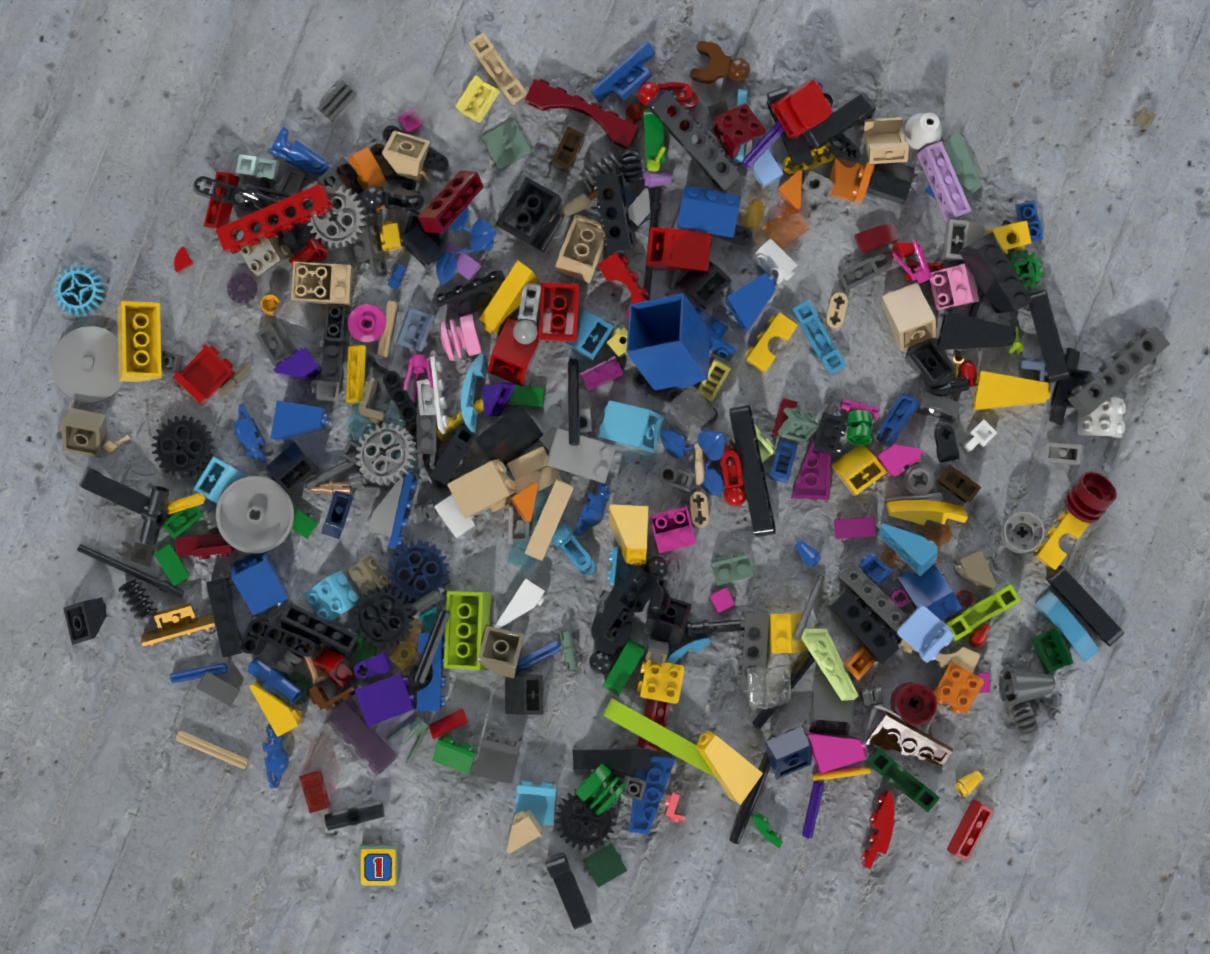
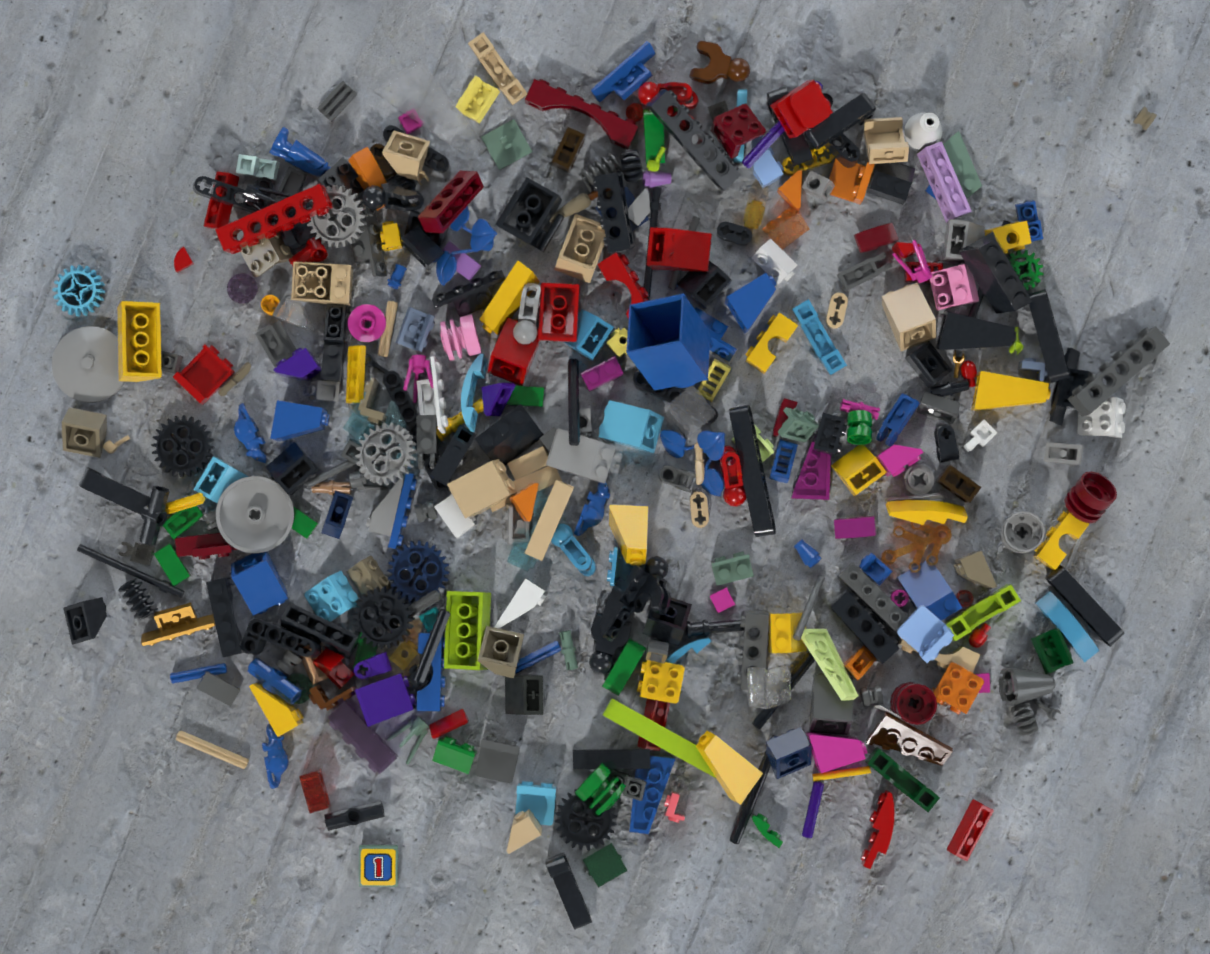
dark pink slope [649,506,696,554] -> none
blue slope [677,186,741,238] -> none
dark azure slope [879,523,938,576] -> none
yellow cone [954,770,984,797] -> none

